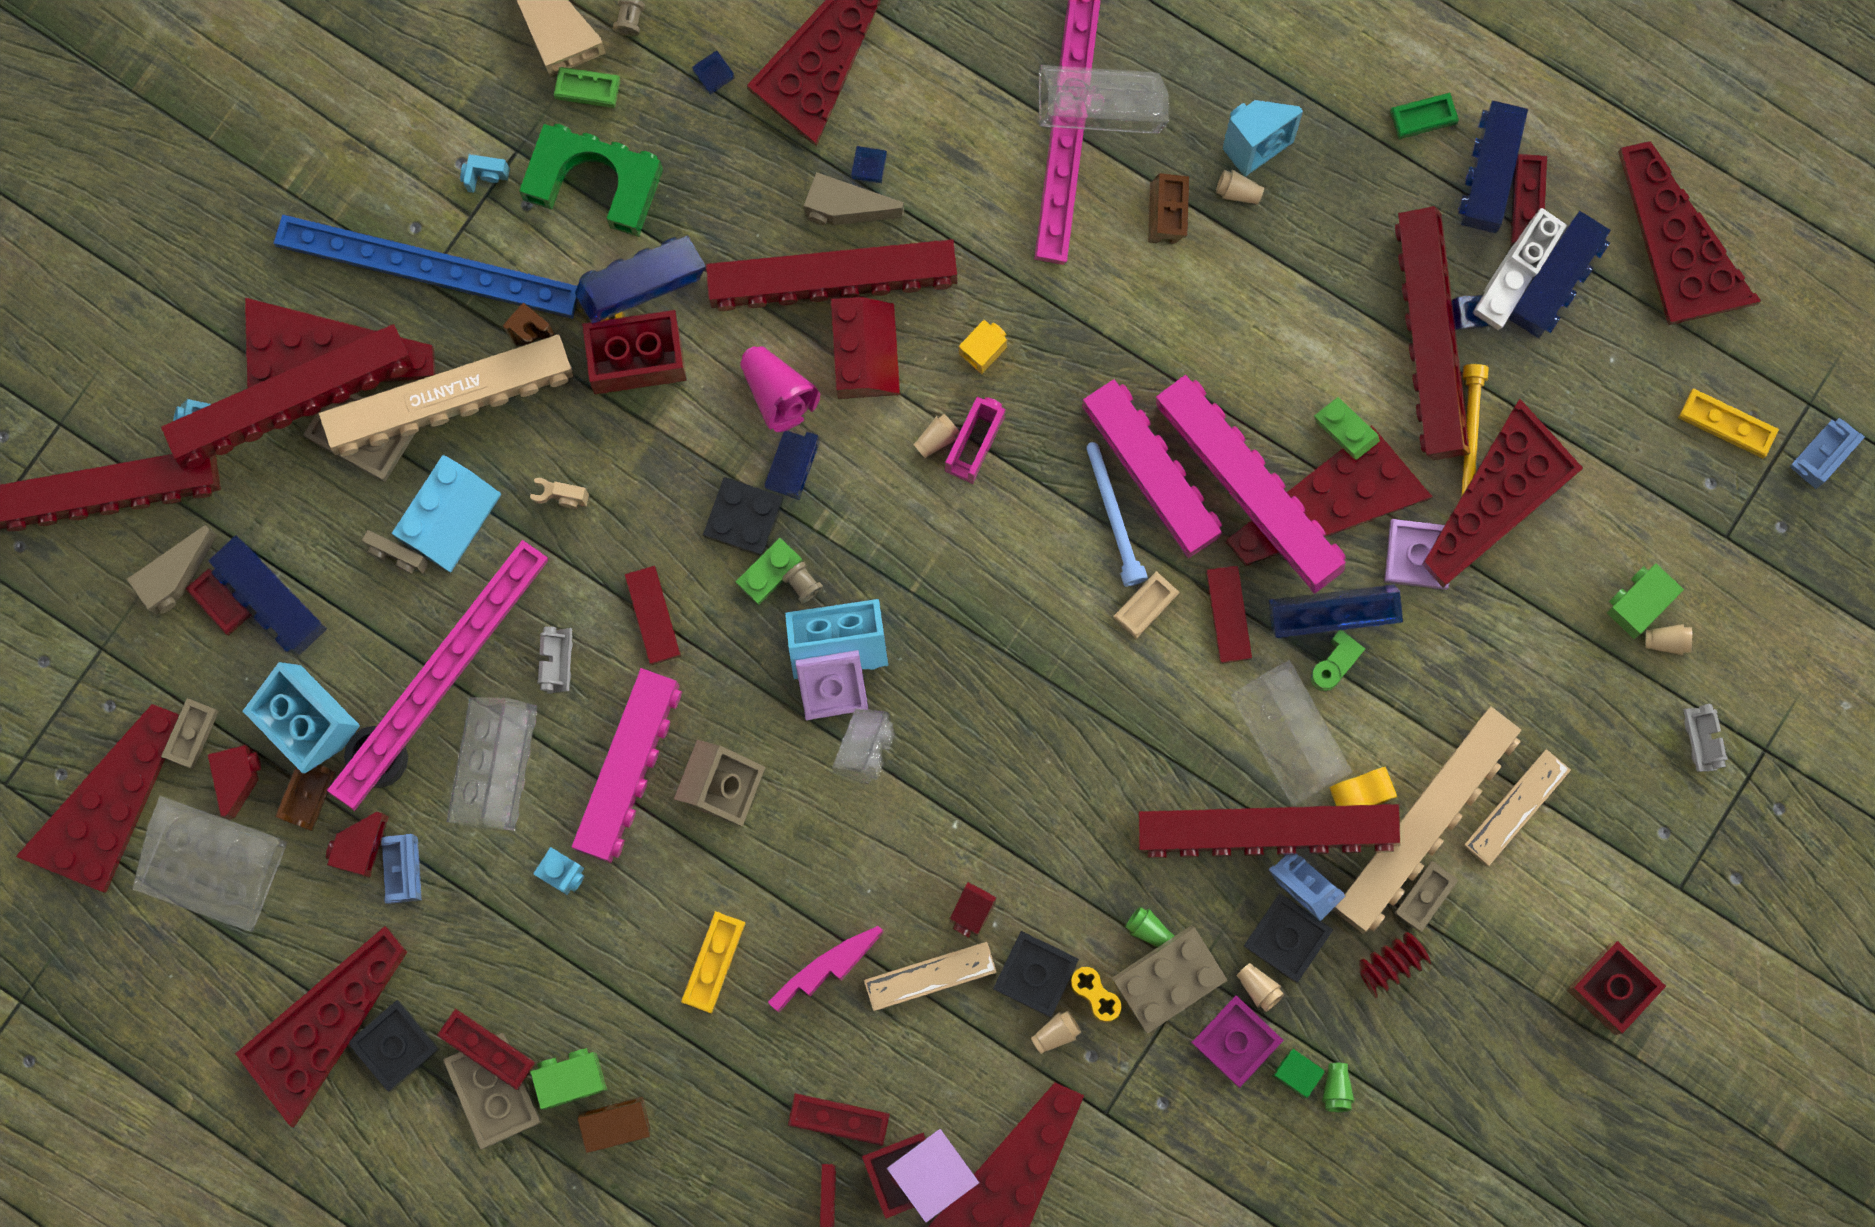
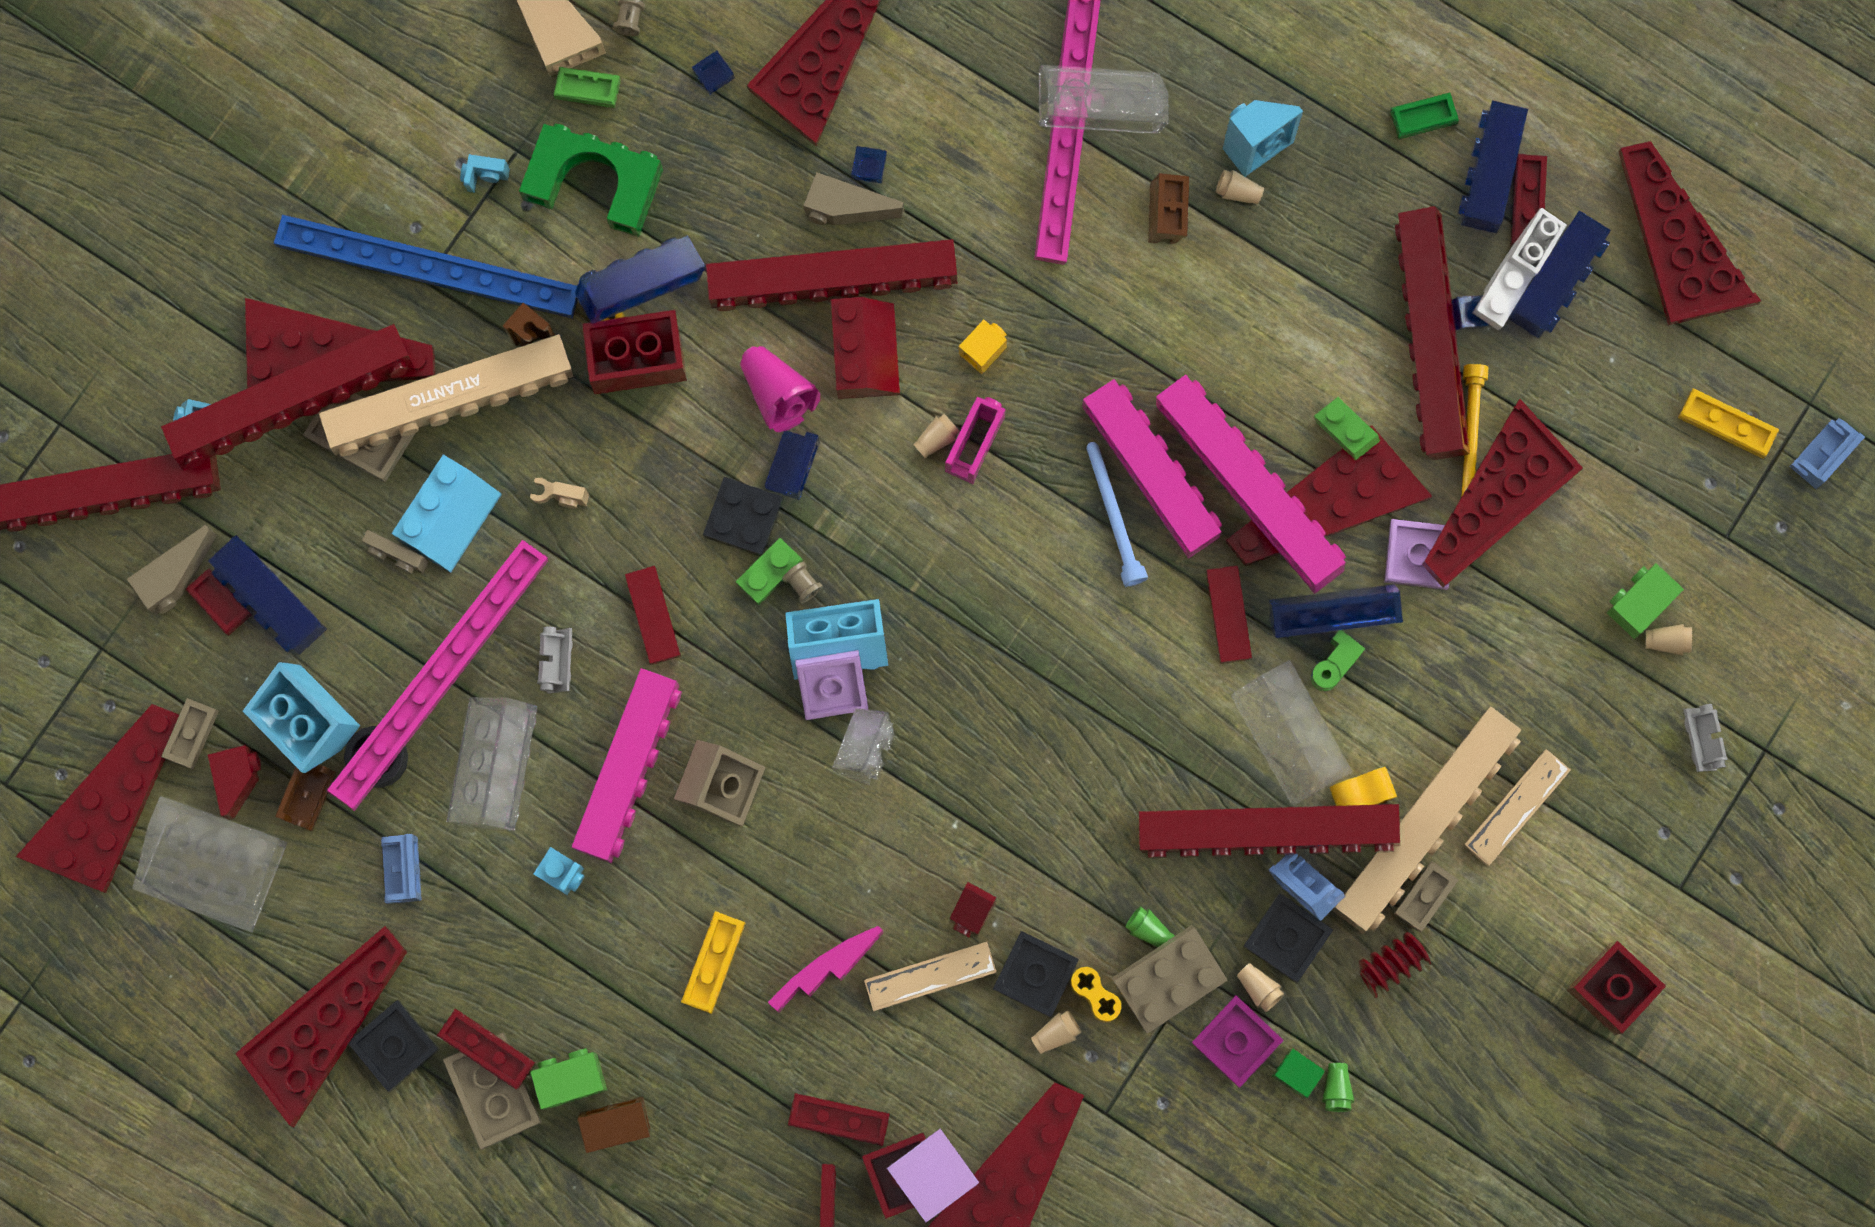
dark red slope [325,812,389,878] -> none
tan tile [1113,571,1180,639] -> none

